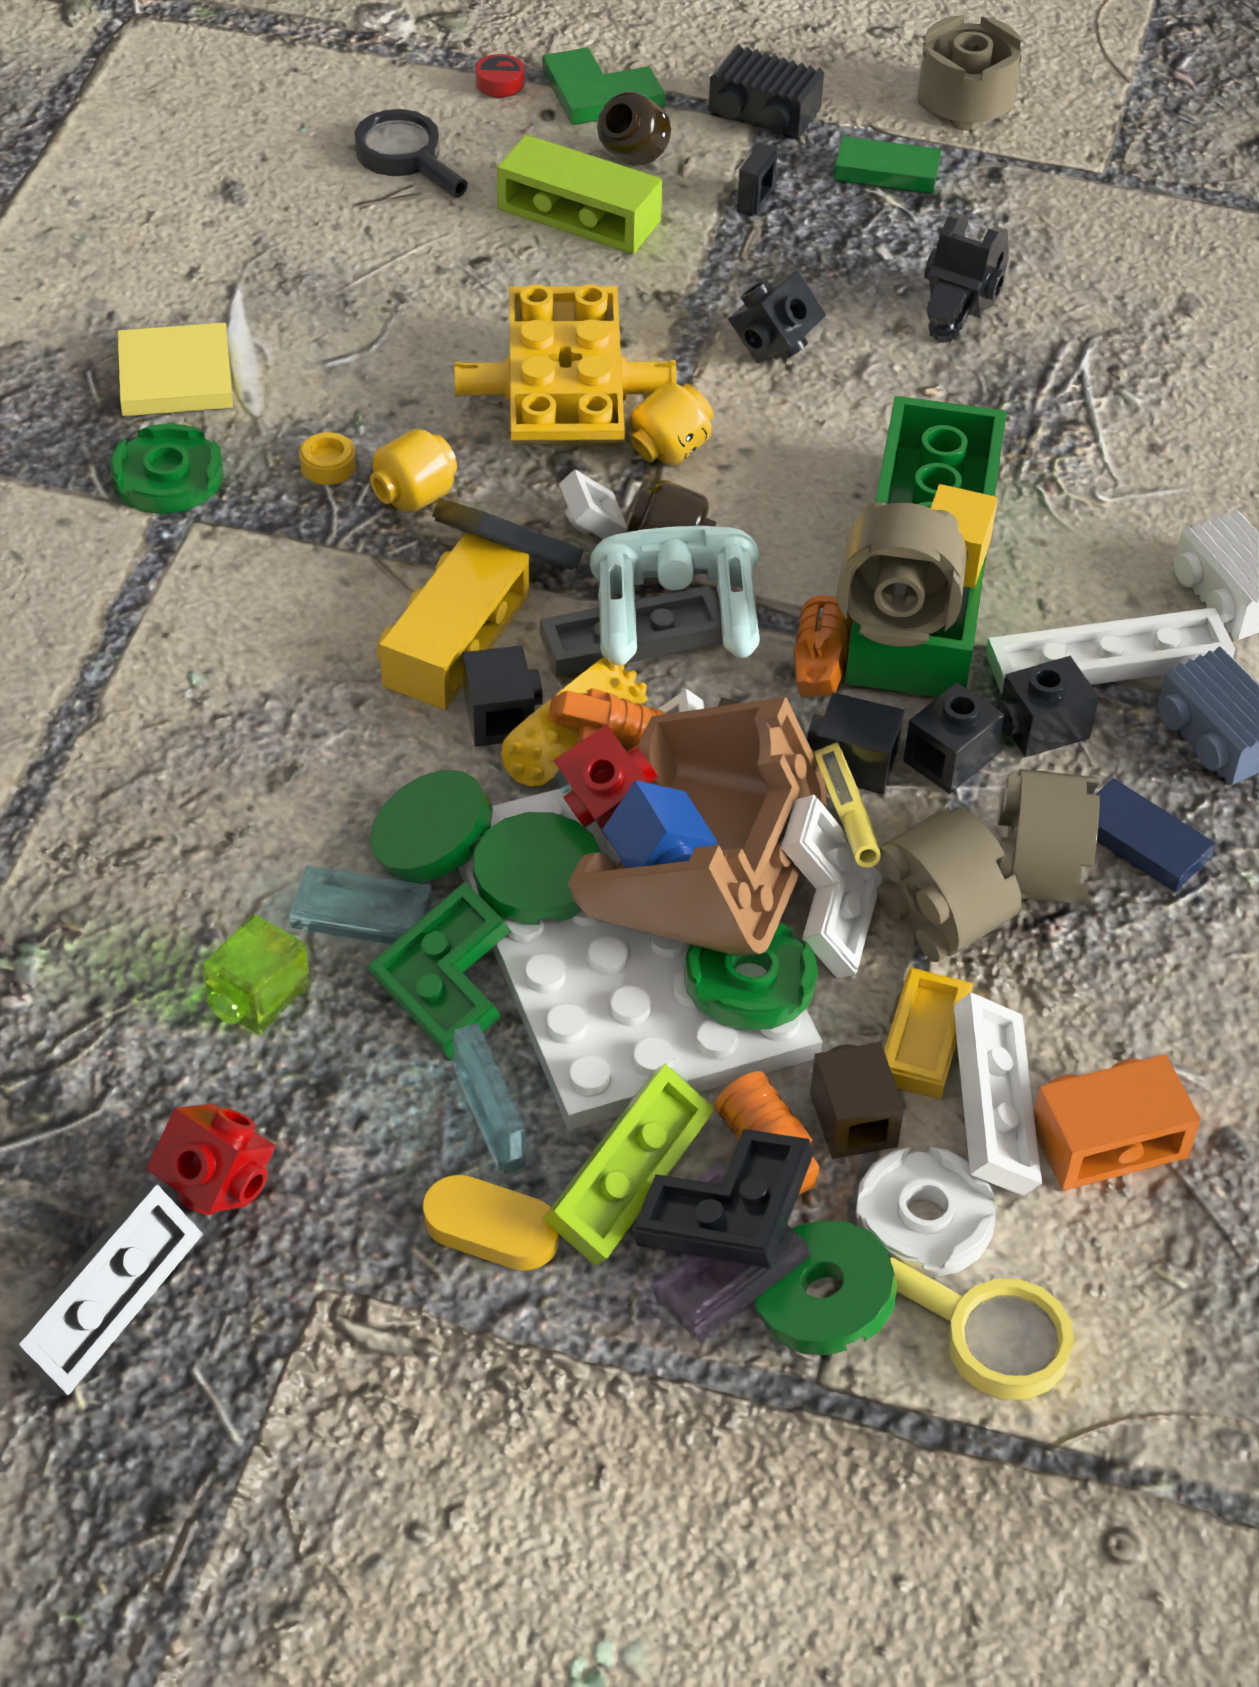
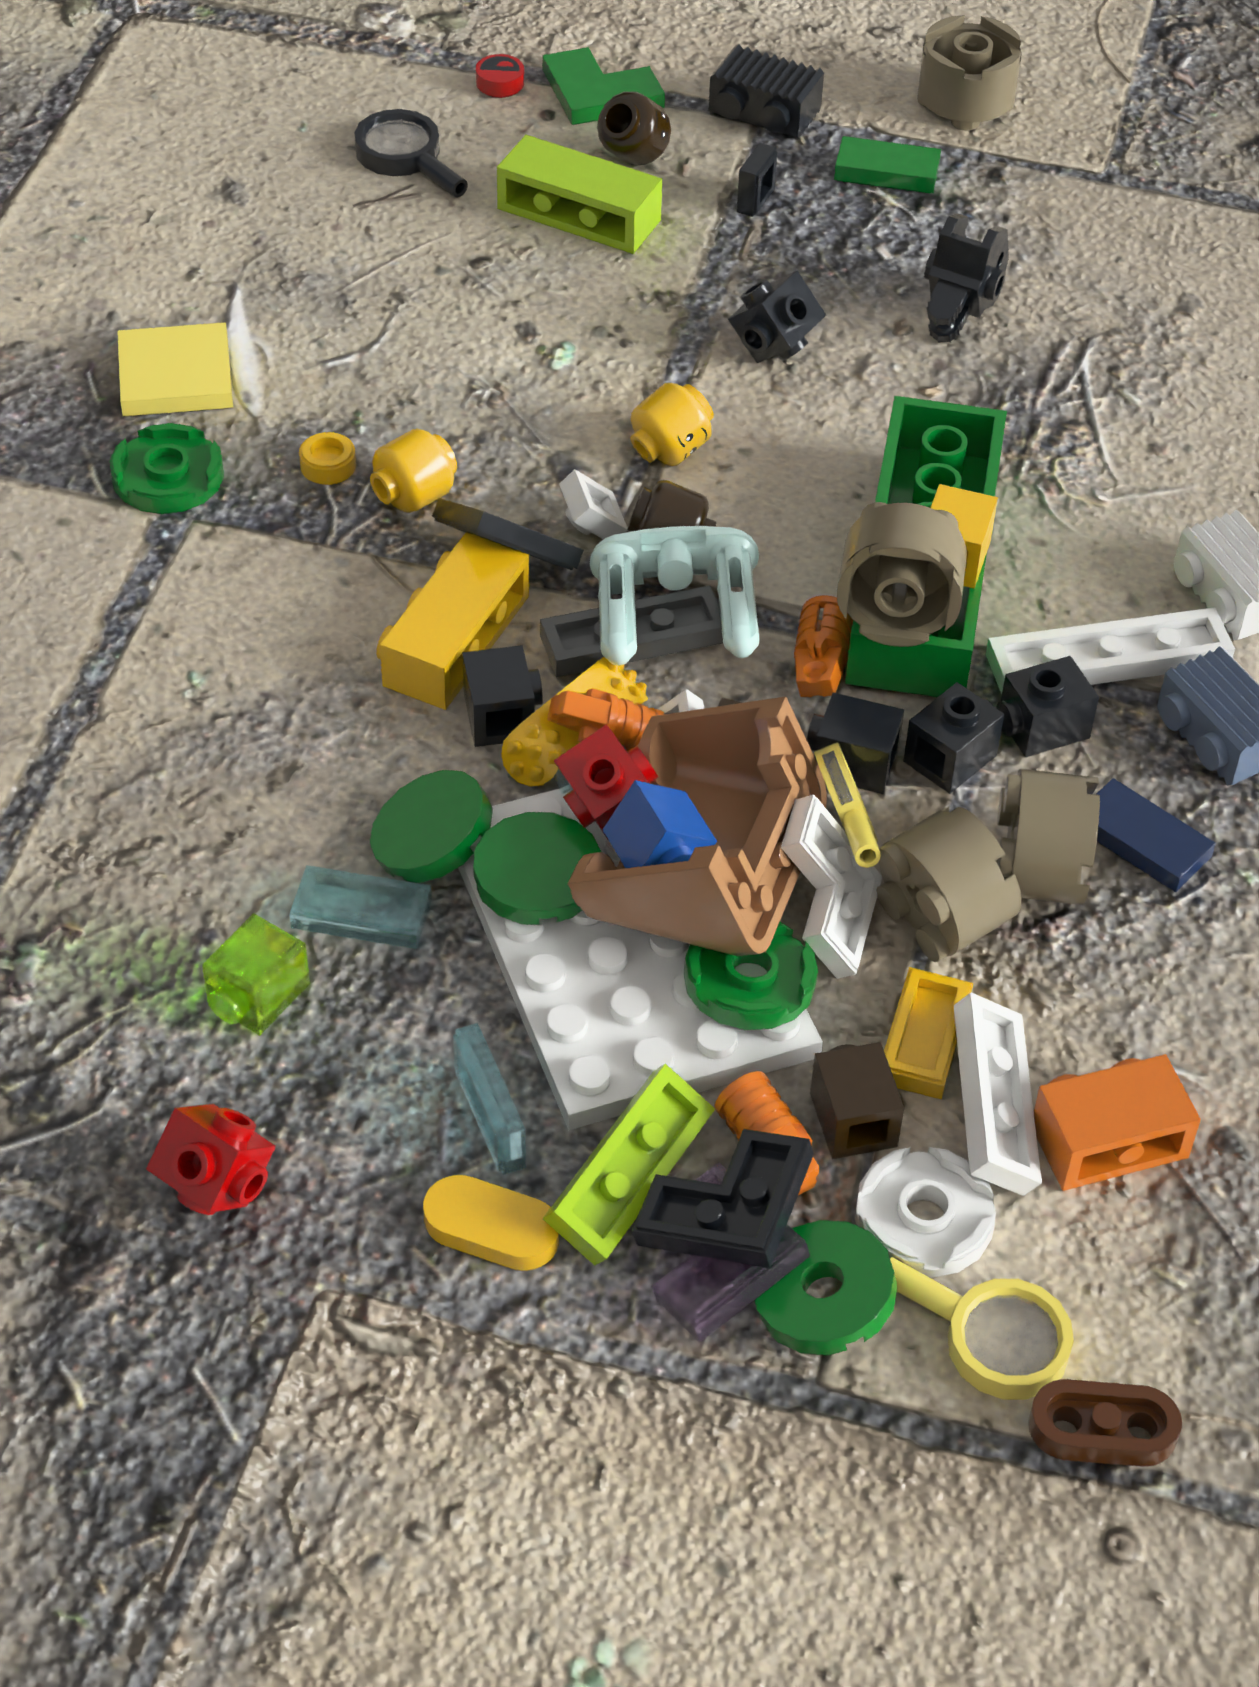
plate [6,1184,203,1396] -> none
green tile [366,882,511,1060] -> none
yellow slope [454,284,676,445] -> none
none -> reddish brown plate [1028,1379,1182,1467]

